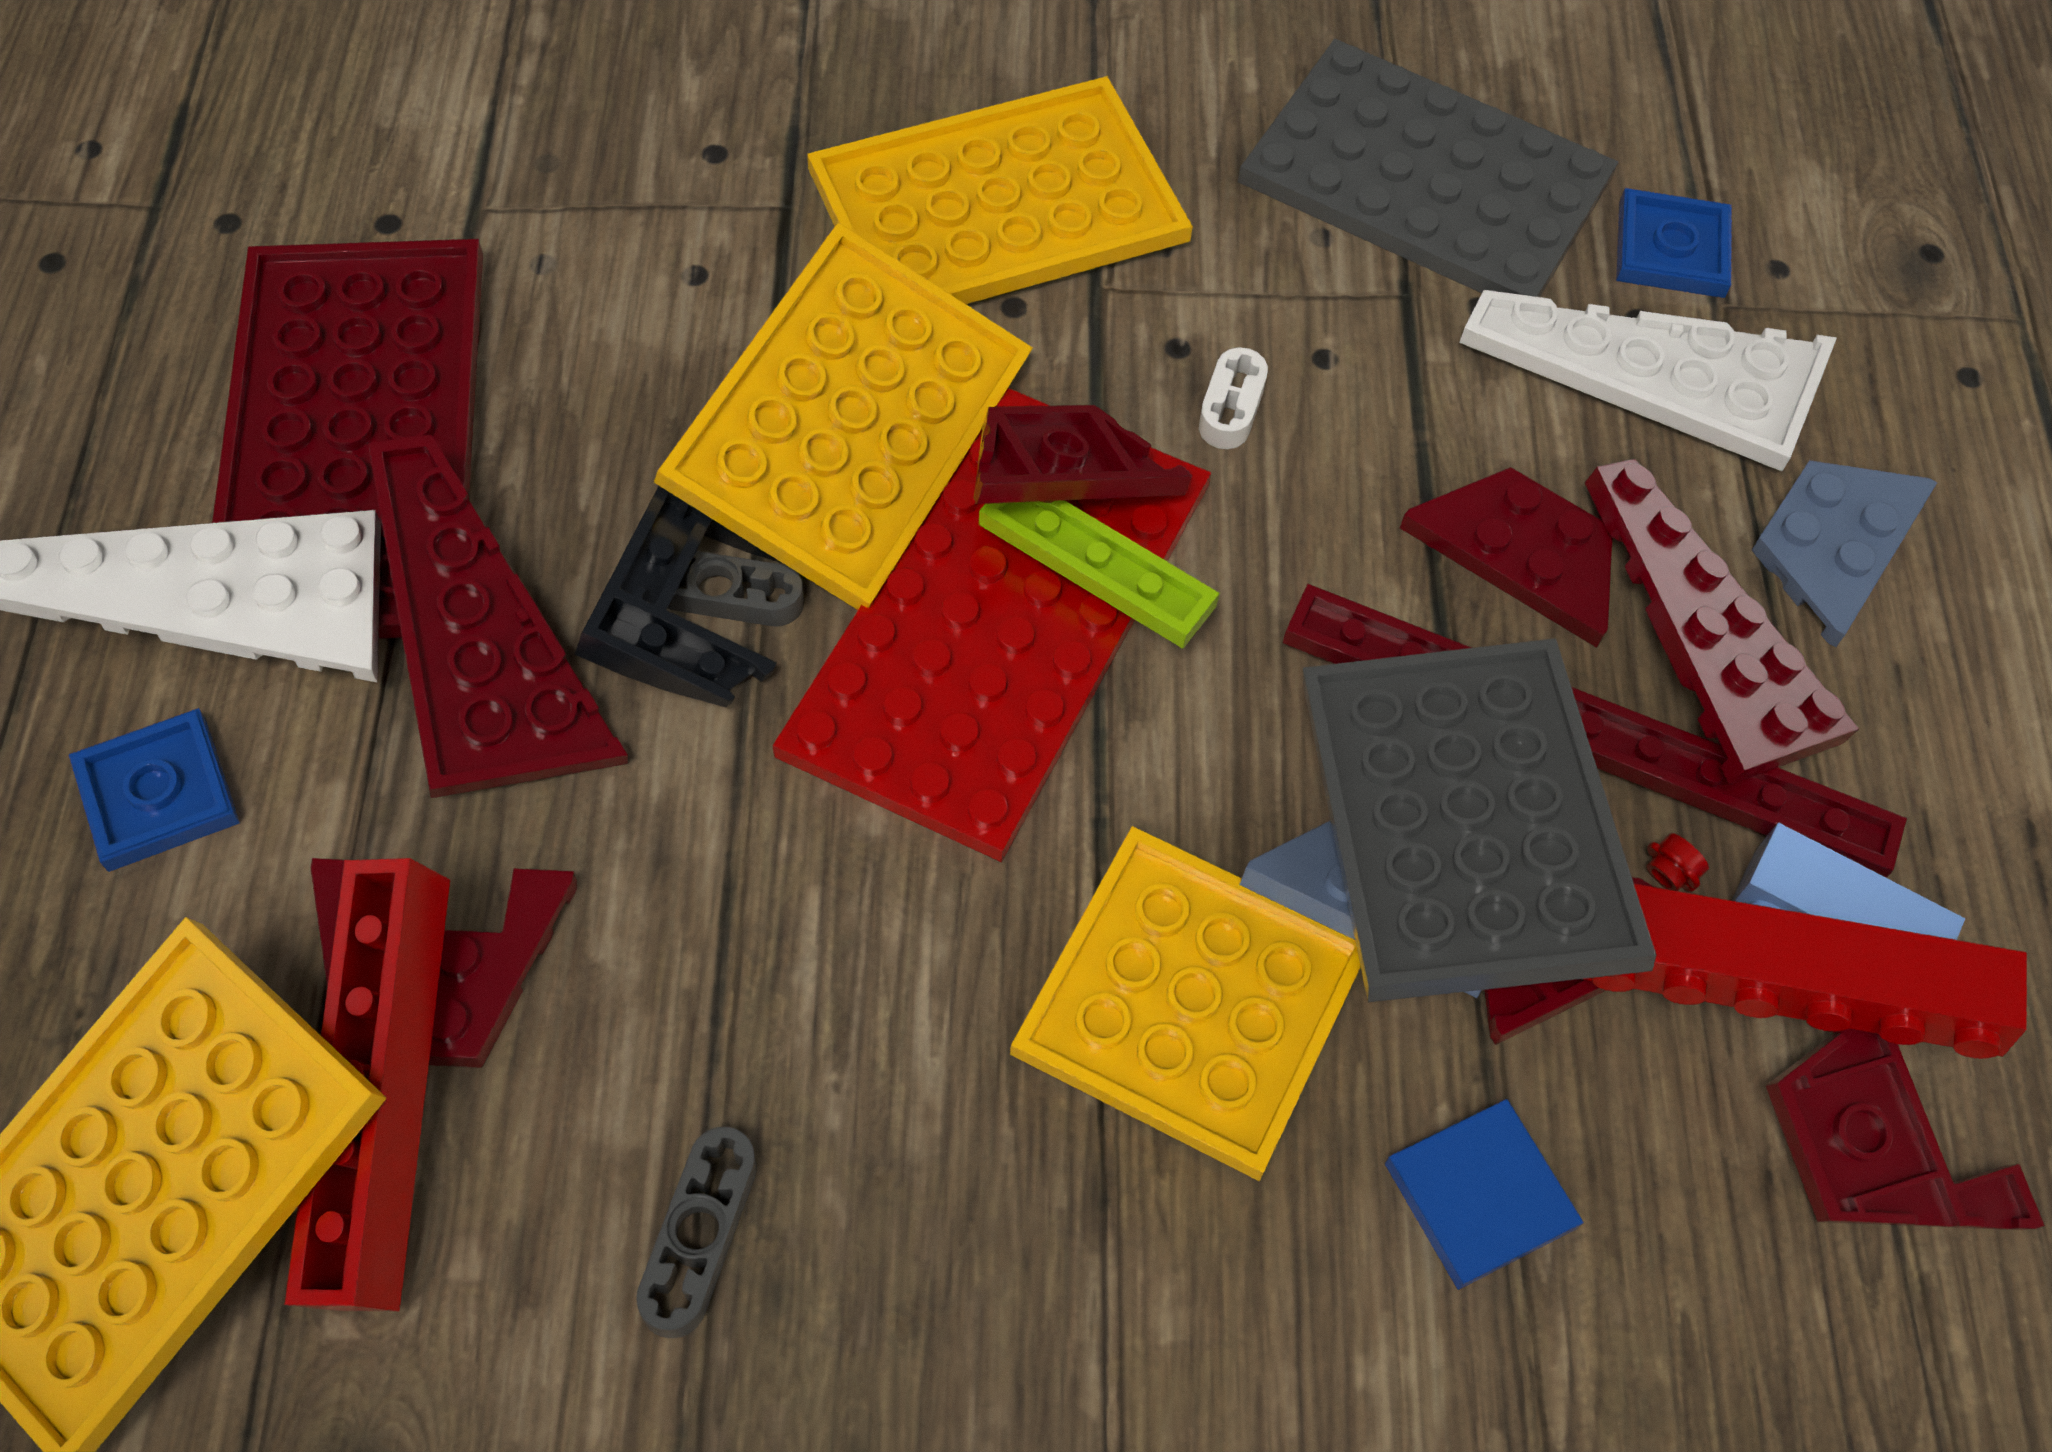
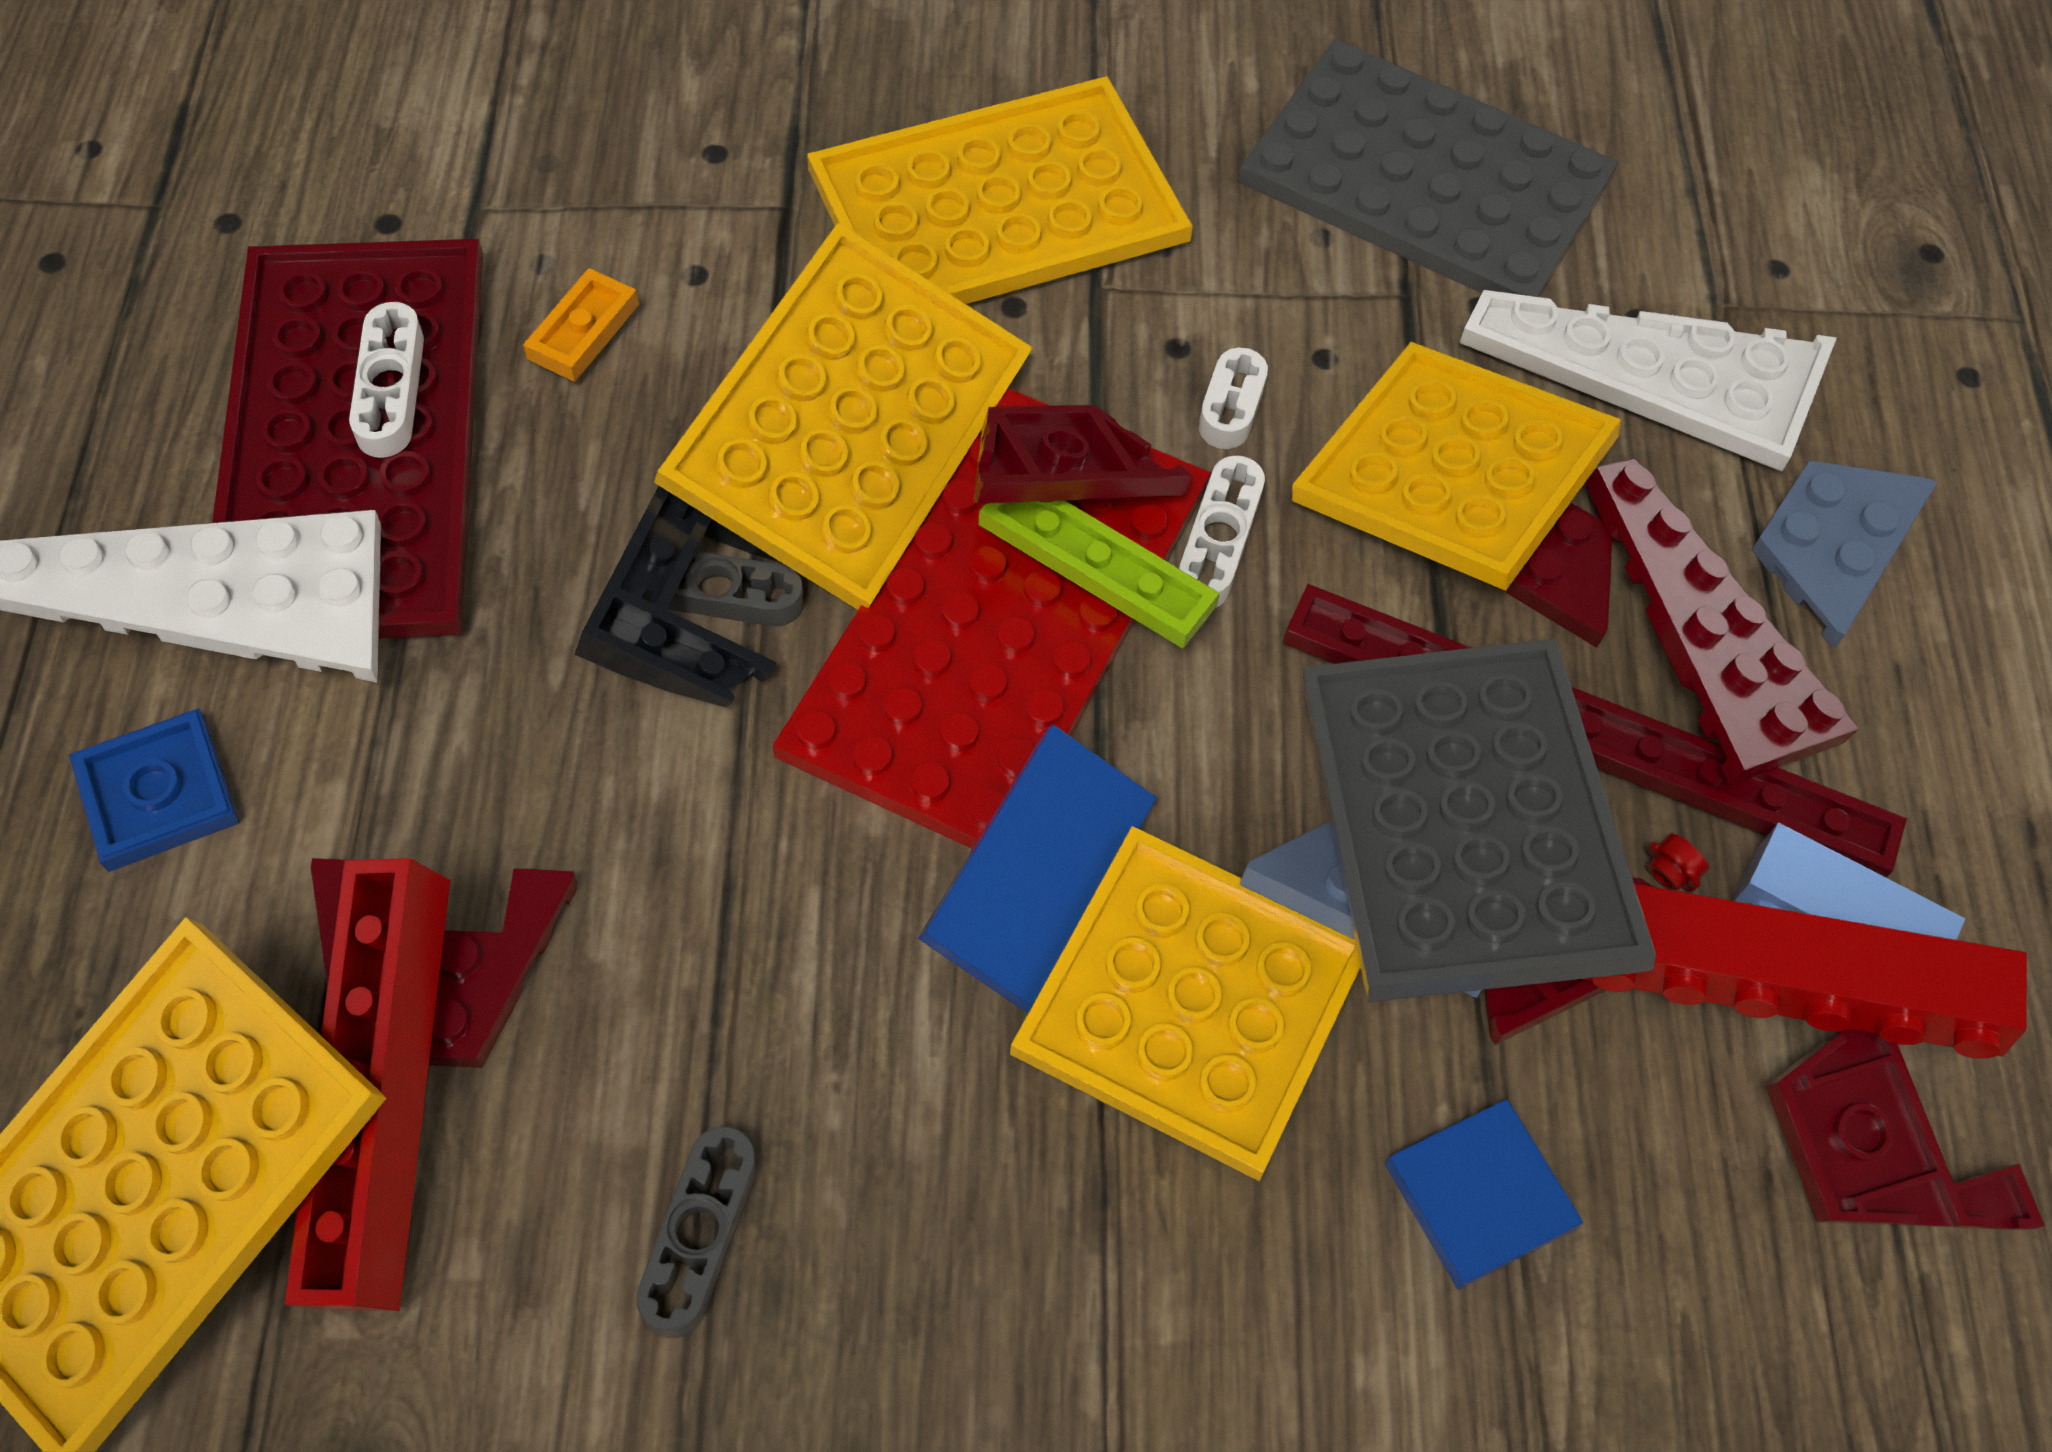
dark red wing [368,434,628,798] -> none
blue tile [1616,188,1732,298] -> none
none -> white beam [349,302,424,458]
none -> light orange plate [523,268,639,382]
none -> blue tile [917,724,1157,1014]
none -> white beam [1179,456,1265,608]
none -> yellow plate [1292,342,1621,591]

